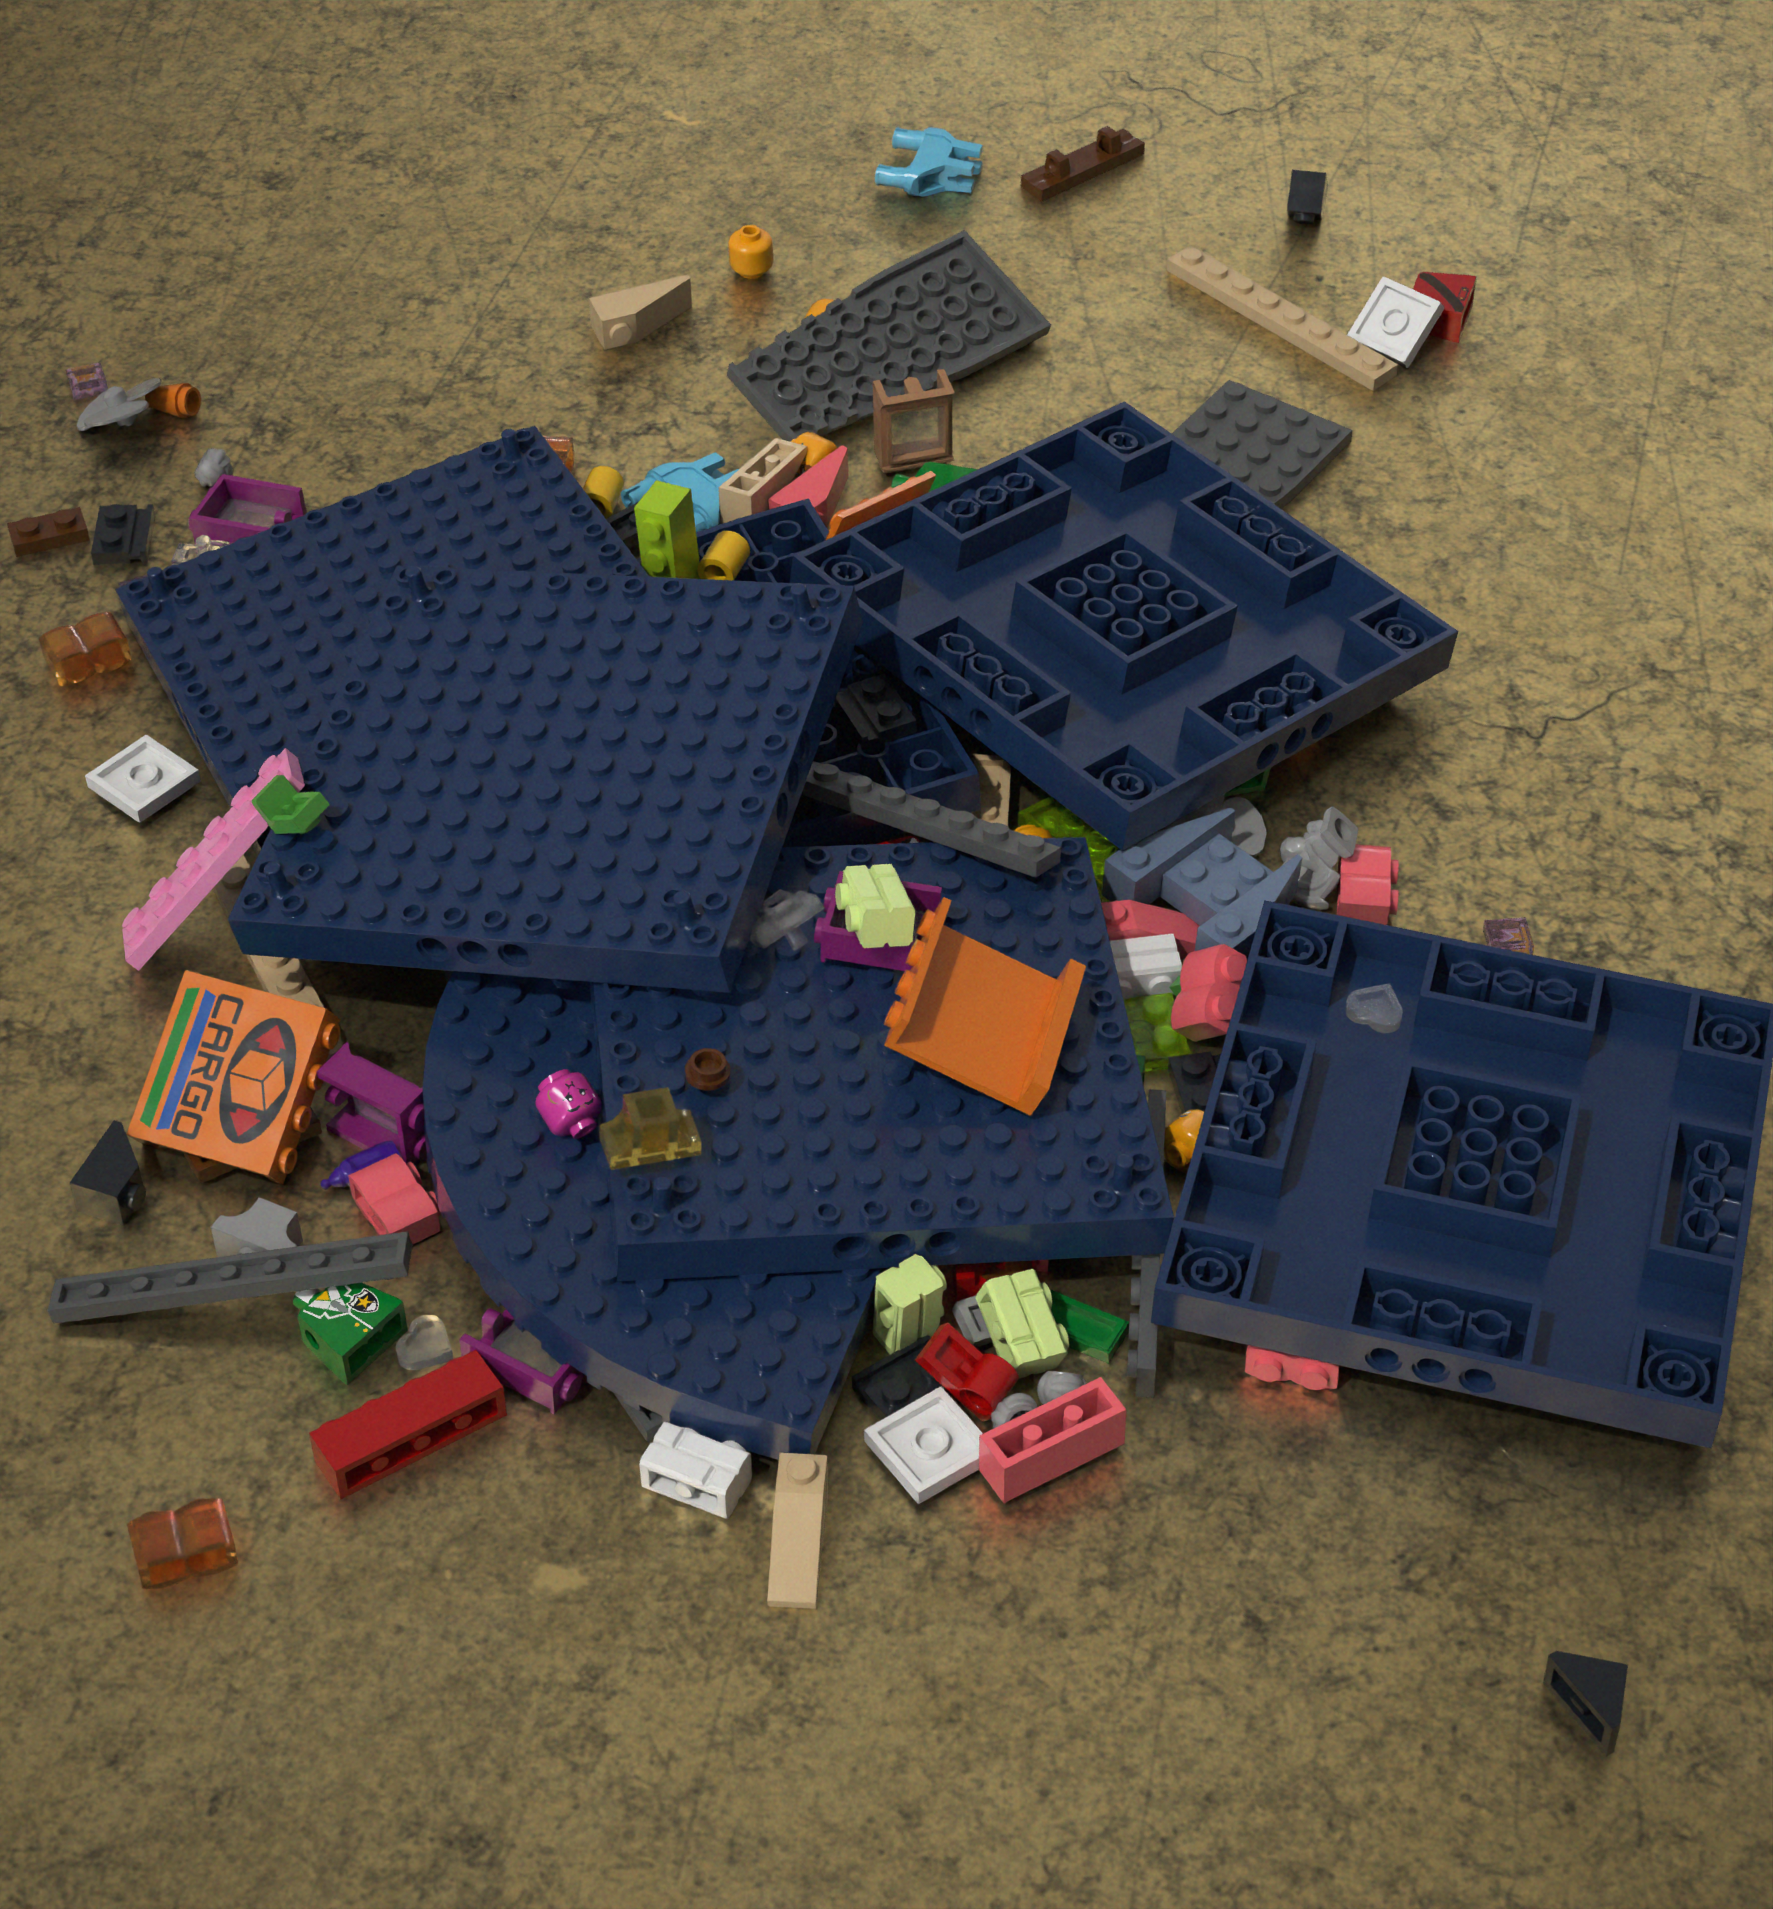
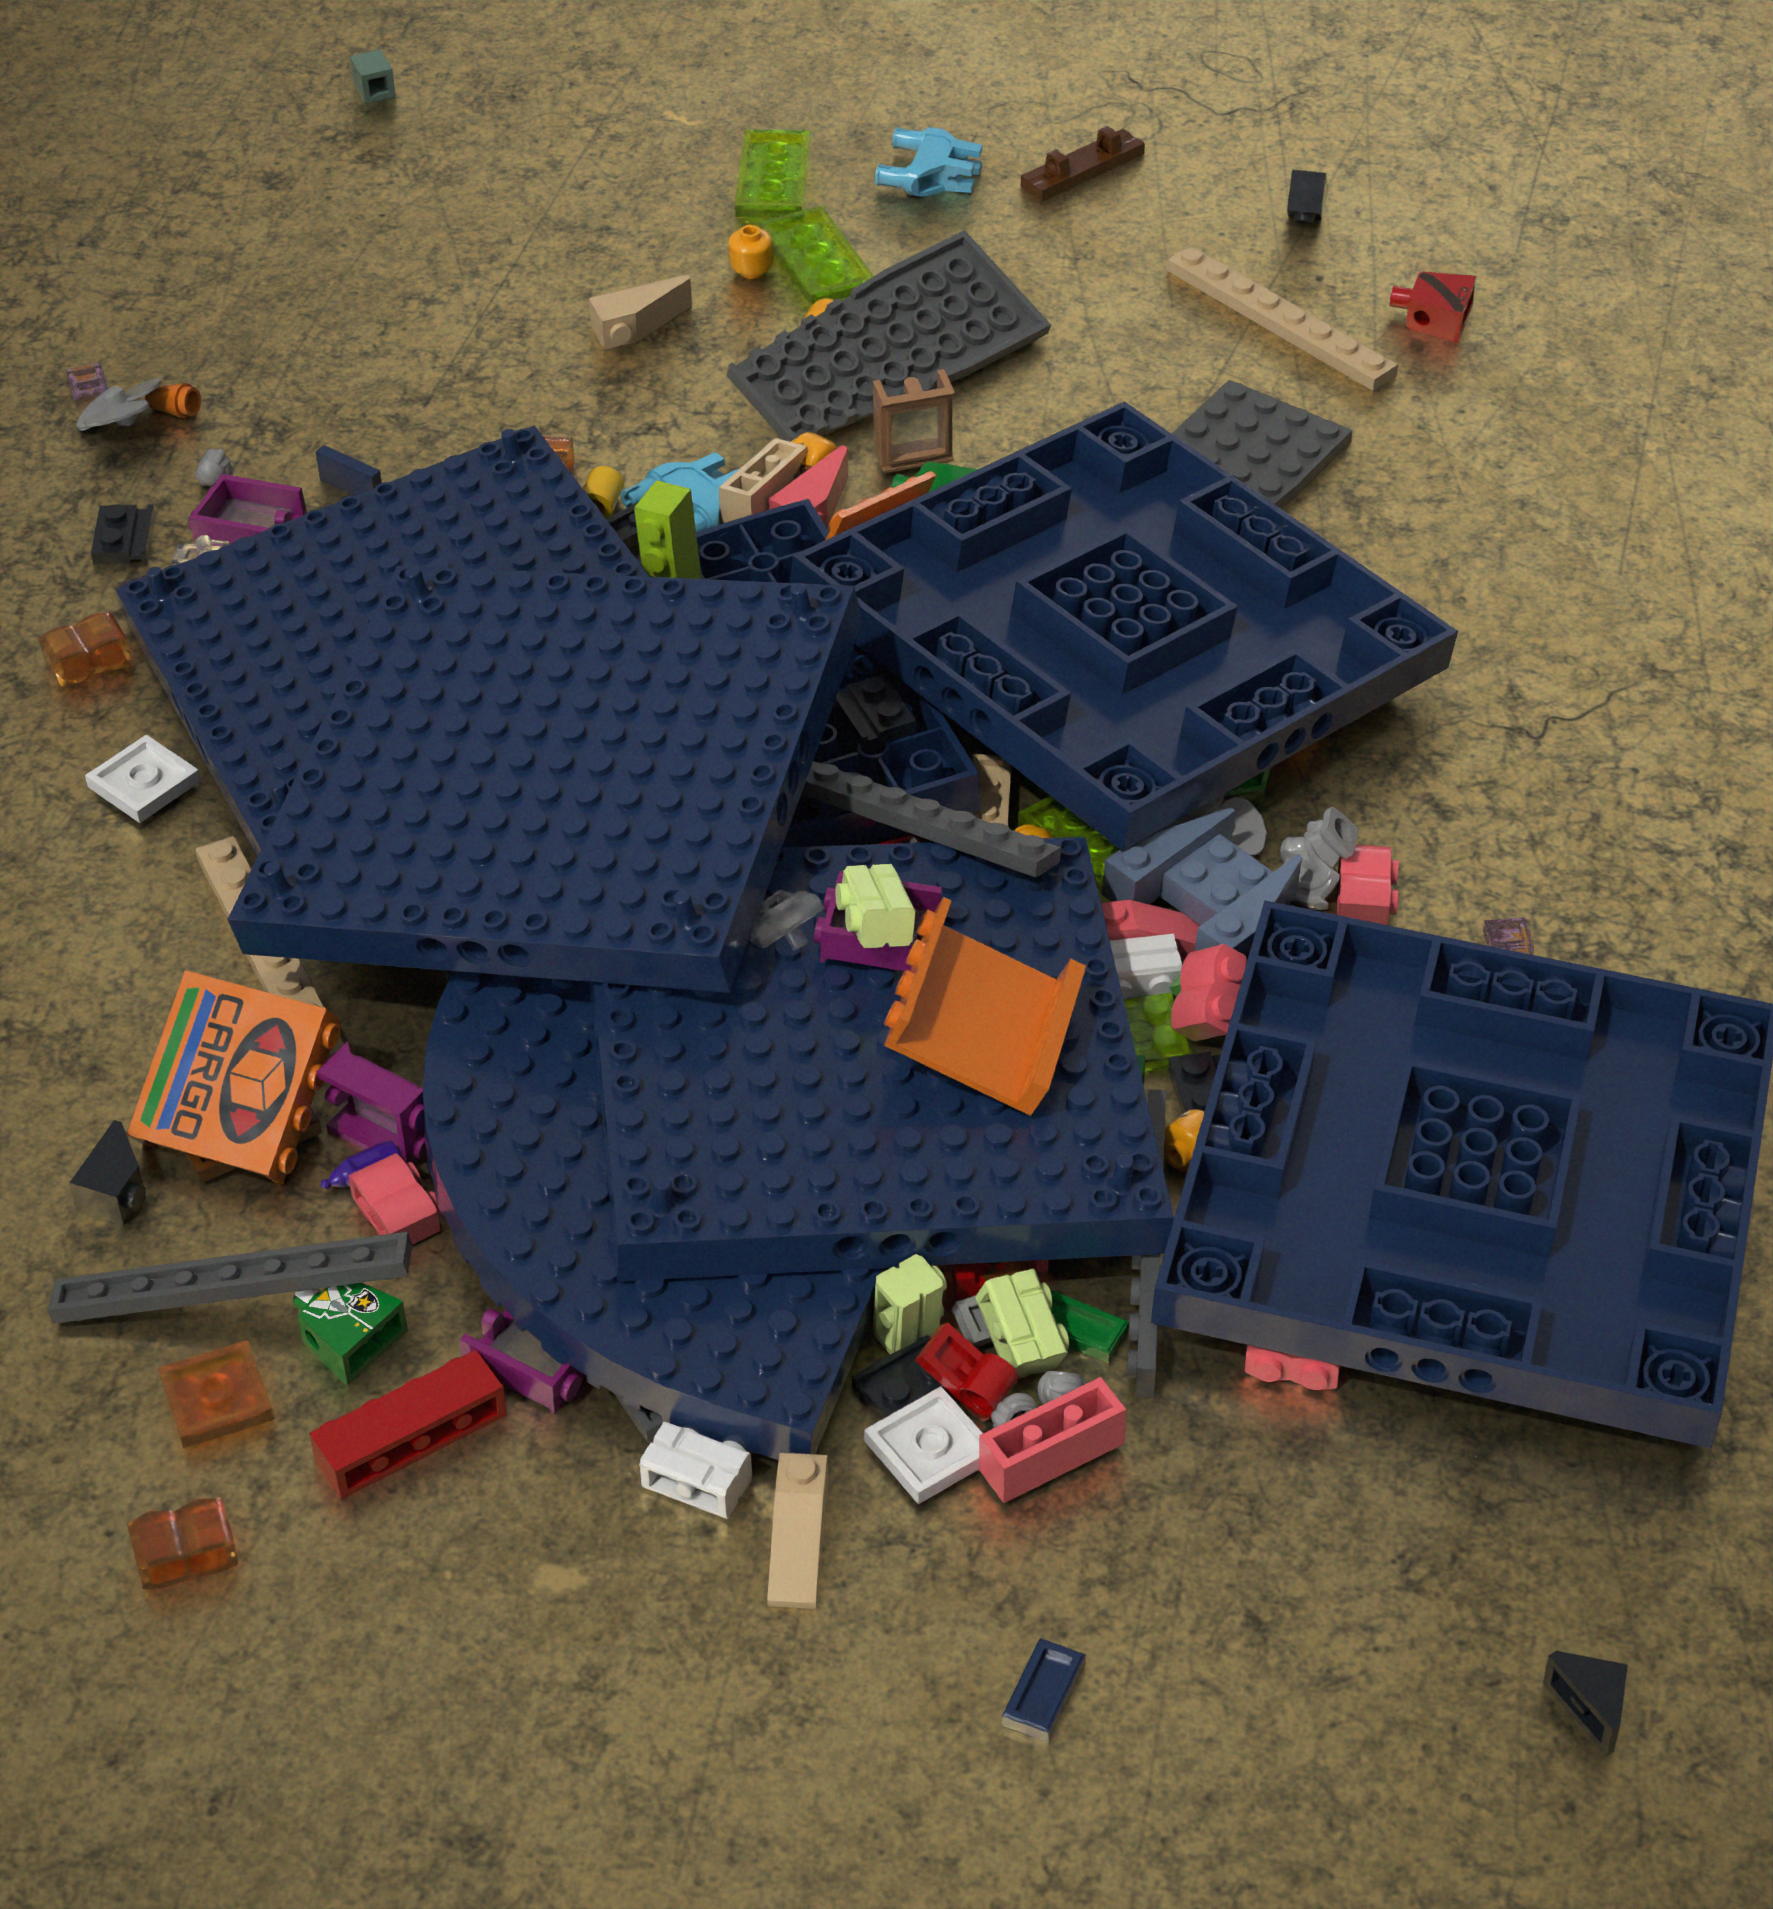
reddish brown plate [7,507,90,557] -> none
bright pink plate [122,748,305,971] -> none
light grey brick [211,1197,303,1257] -> none
bright green bracket [252,775,330,834] -> none
clear tile [396,1315,453,1370] -> none
dark pink head [535,1069,602,1139] -> none
clear yellow brick [599,1087,702,1170] -> none
reddish brown plate [685,1048,731,1090] -> none
yellow brick [697,531,750,581] -> none
clear tile [1345,983,1403,1033] -> none
white plate [1347,276,1445,368] -> none
none -> clear orange plate [158,1340,275,1449]
none -> dark blue tile [316,445,382,496]
none -> sand green brick [350,49,396,104]
none -> clear neon green plate [735,129,811,220]
none -> clear neon green plate [759,206,874,306]
none -> dark blue tile [1002,1638,1086,1742]

